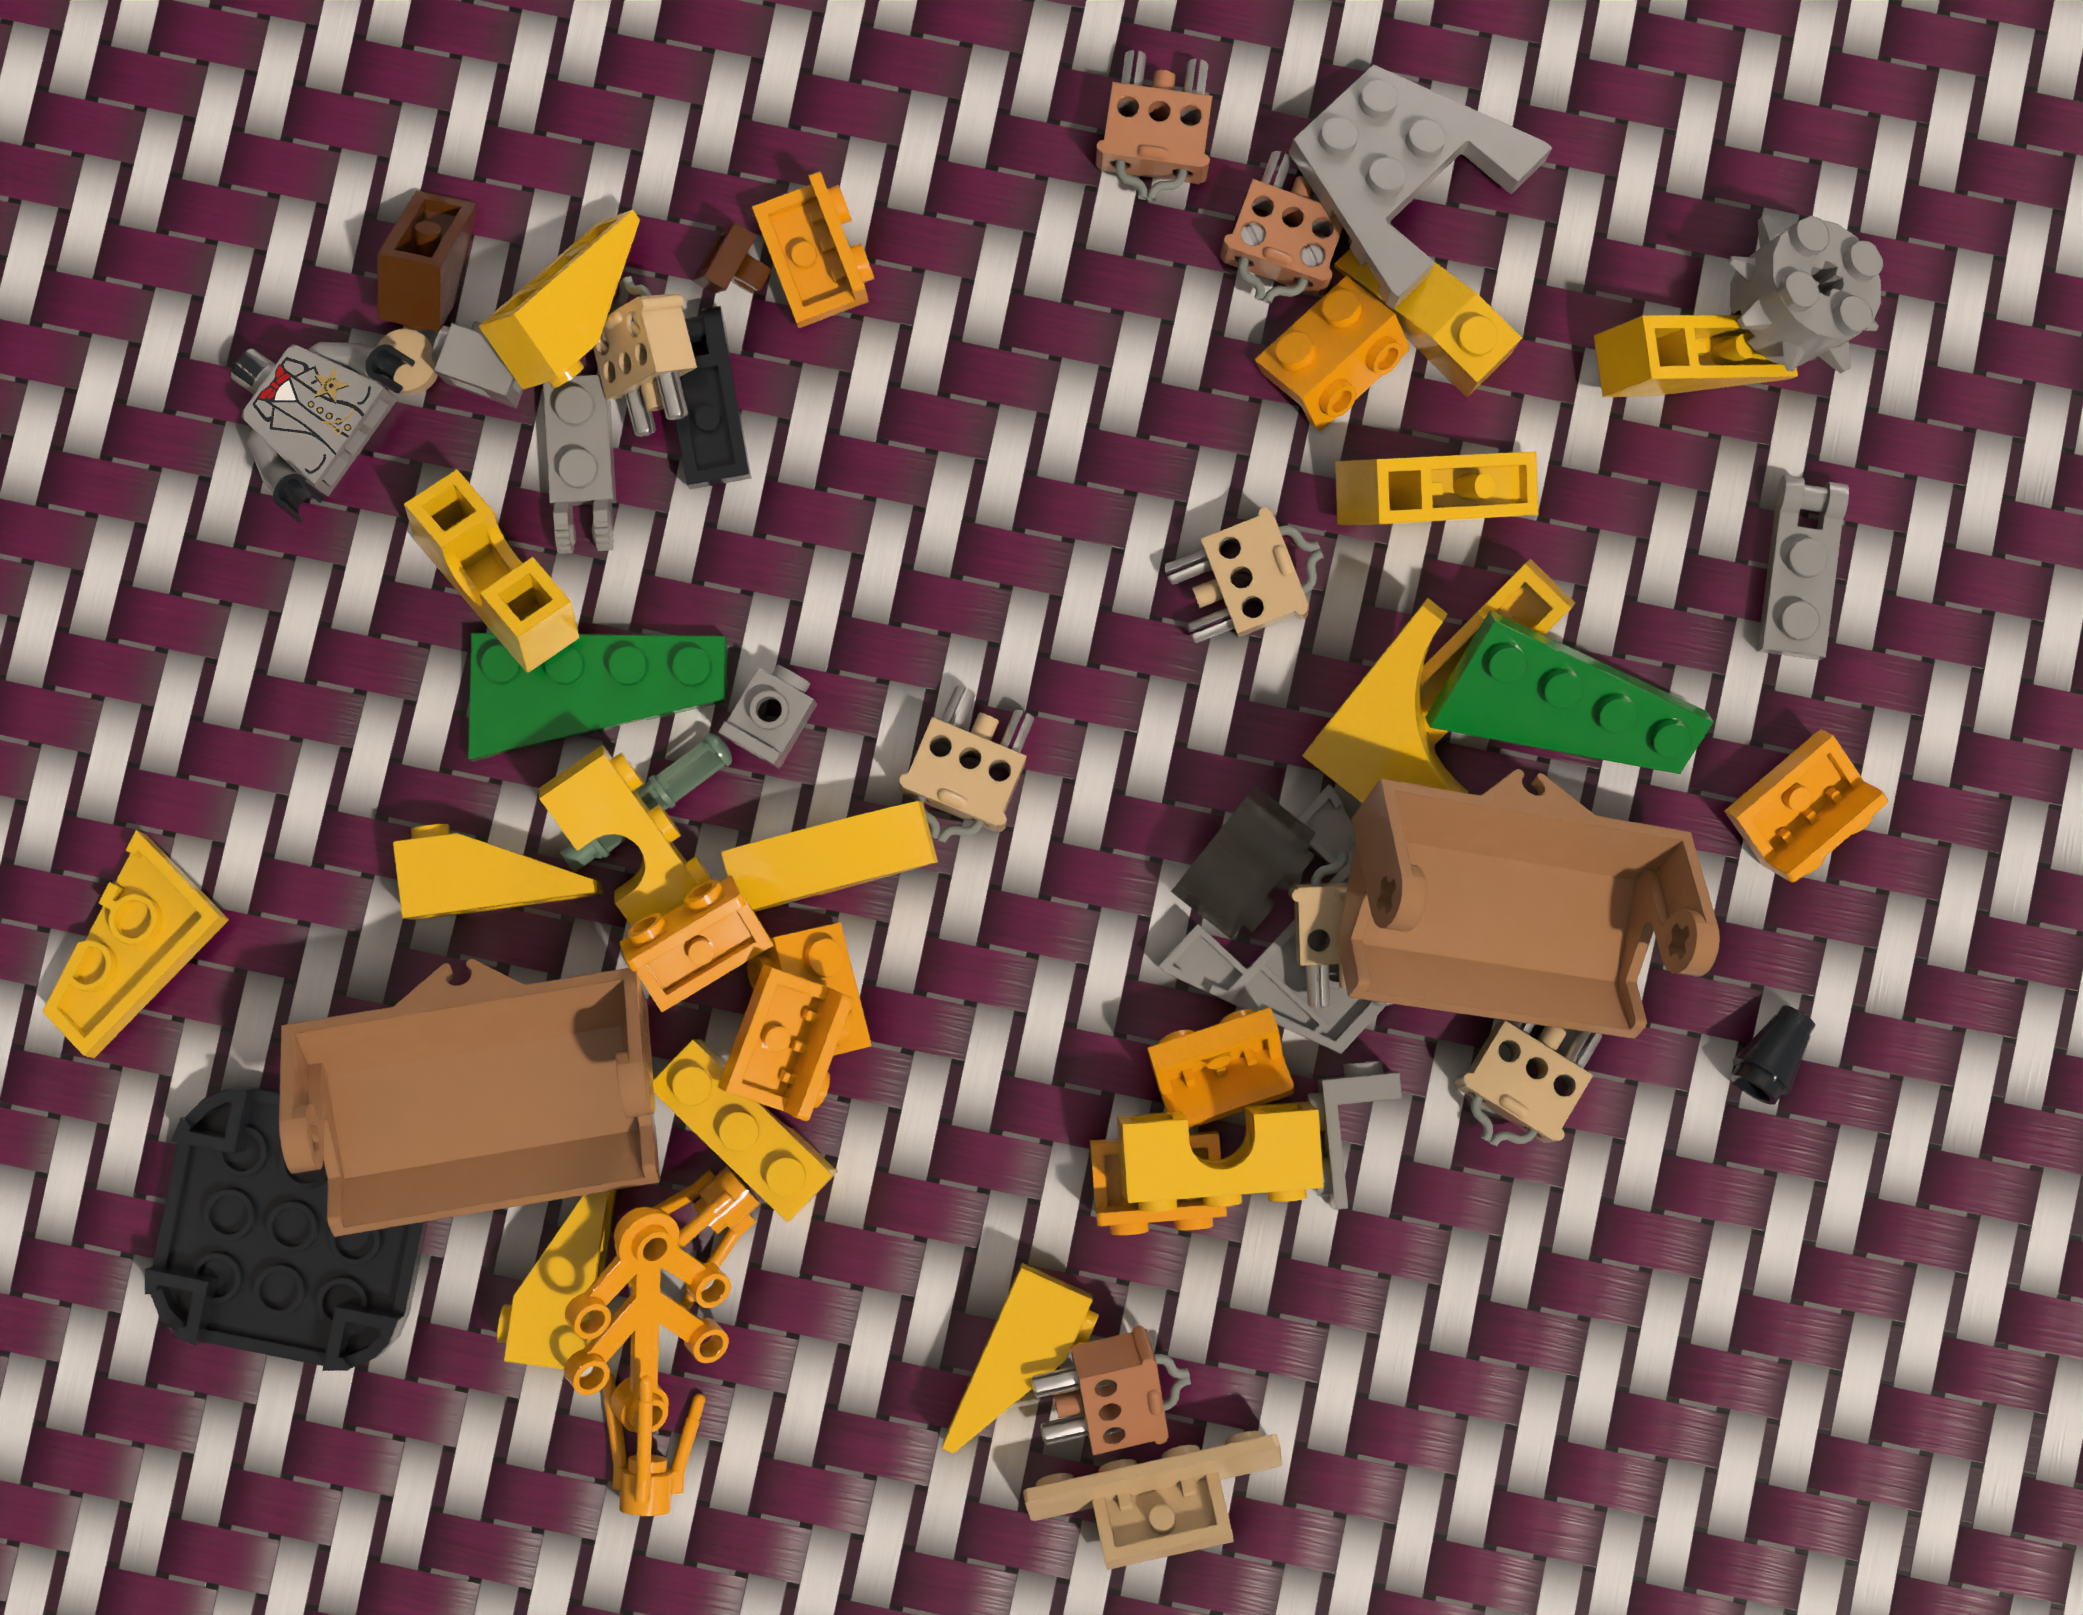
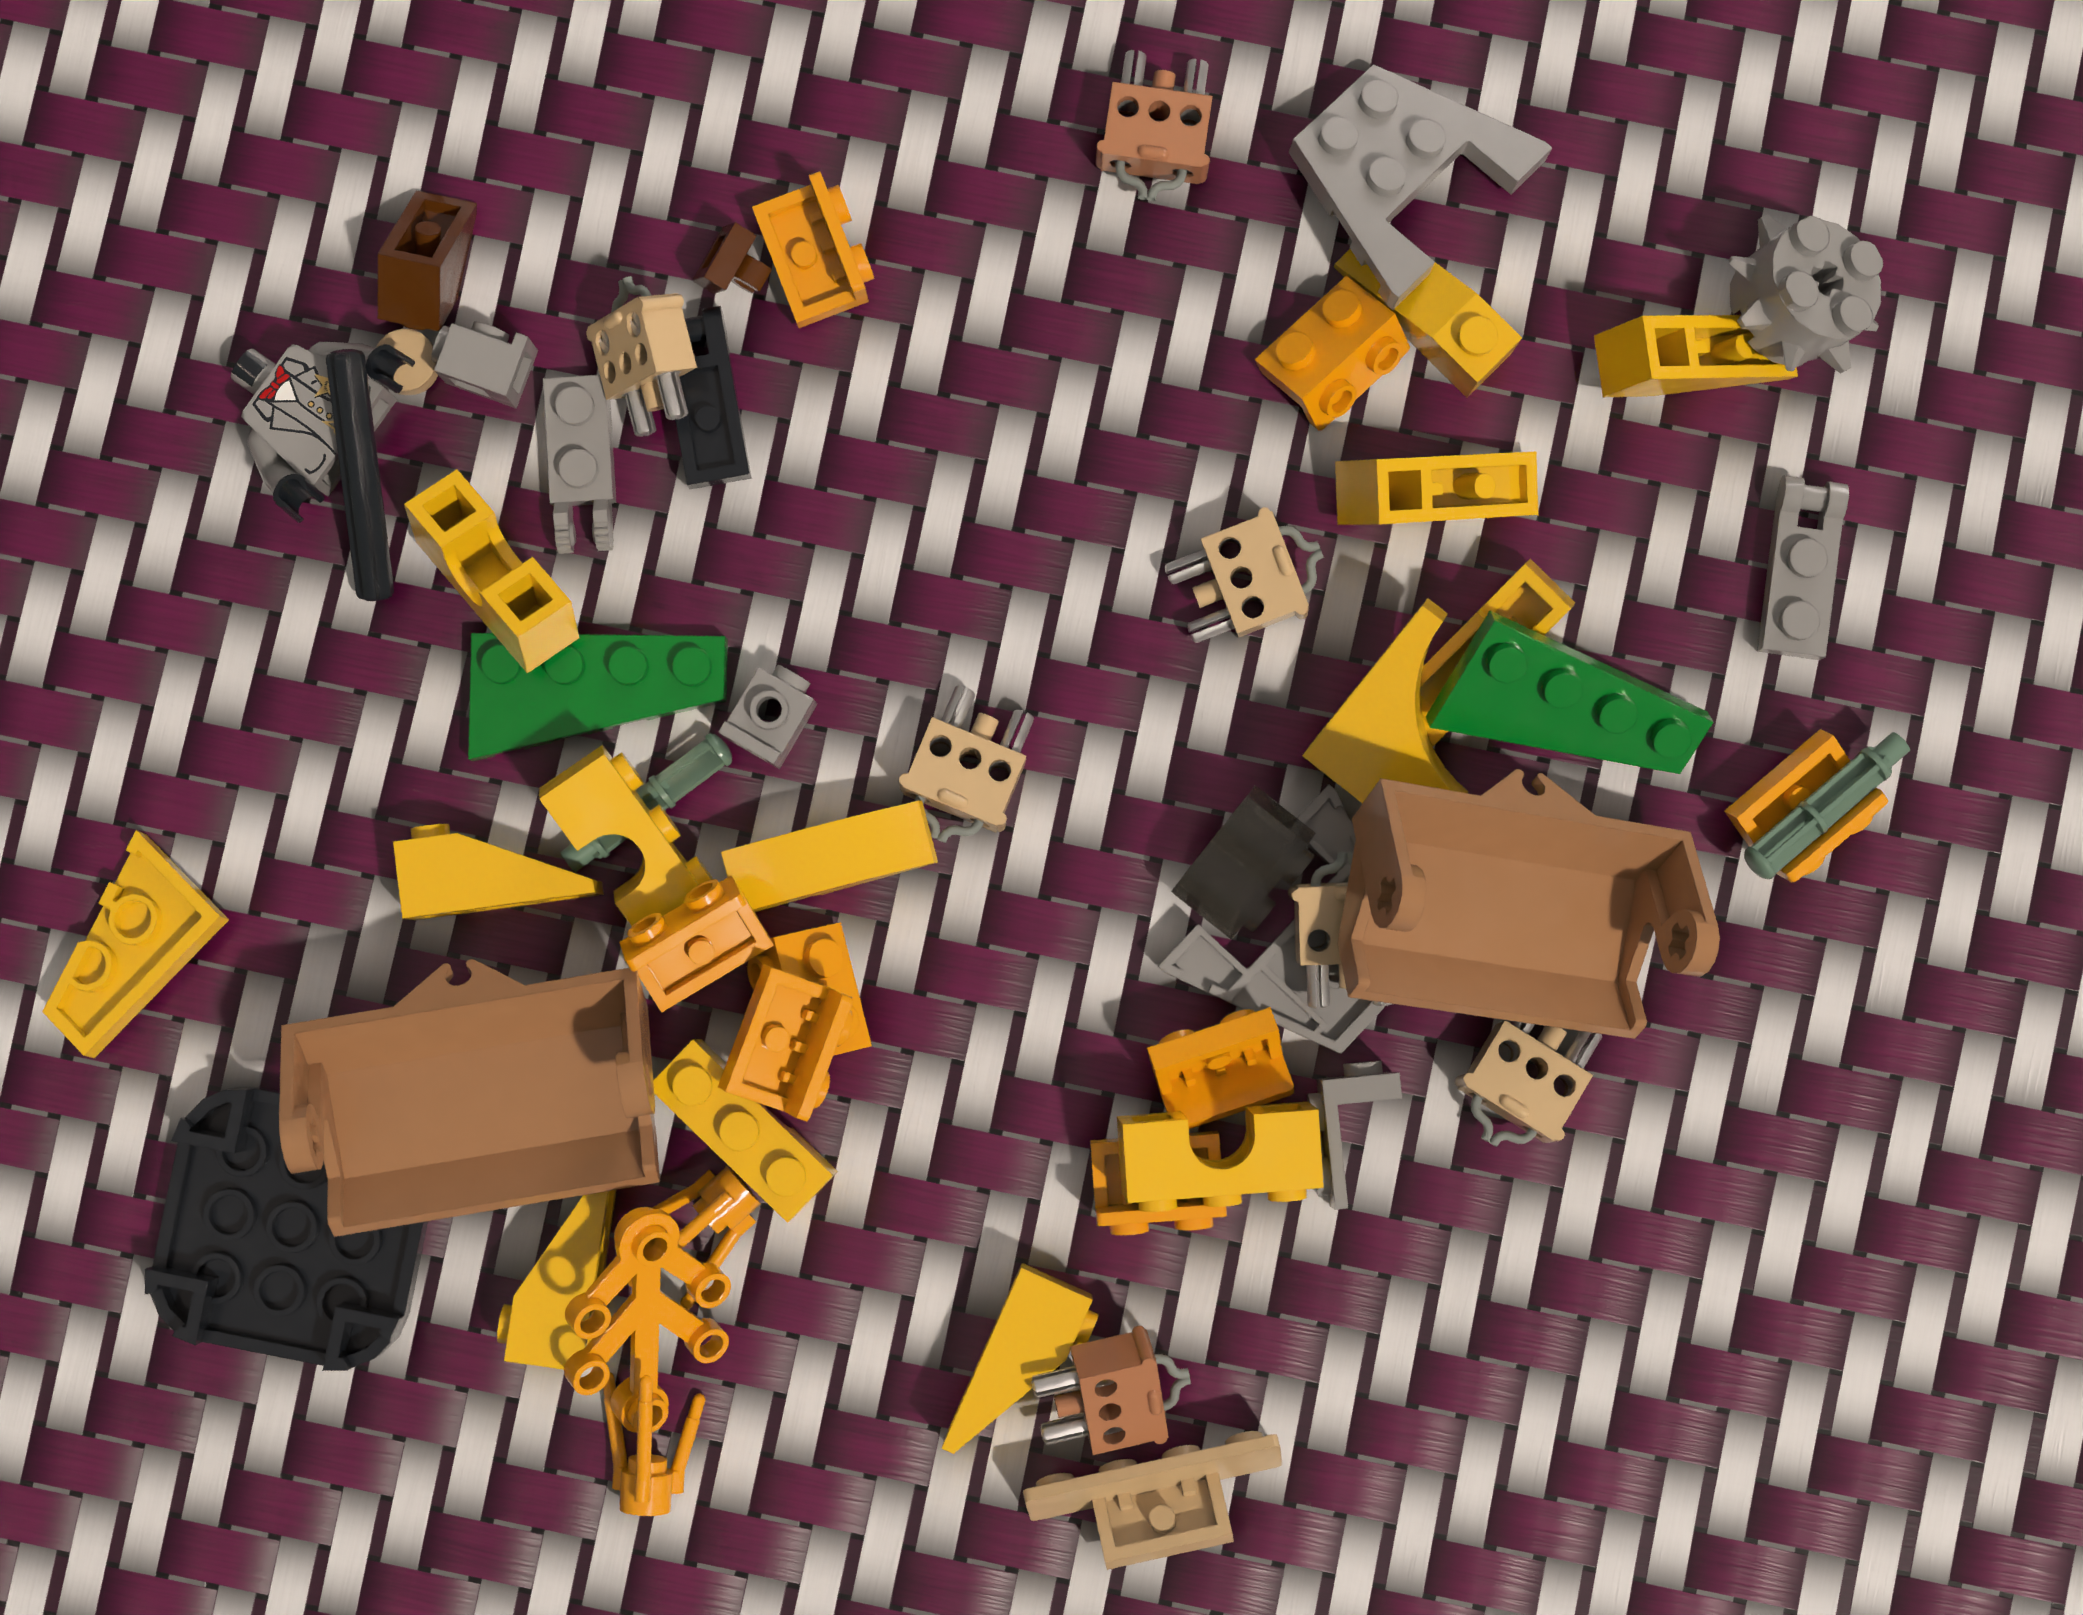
yellow slope [478,209,640,390] -> none
nougat piece [1220,151,1343,304] -> none
black cone [1730,1005,1816,1105] -> none
none -> black axle [326,349,394,601]
none -> sand green piece [1744,732,1910,879]

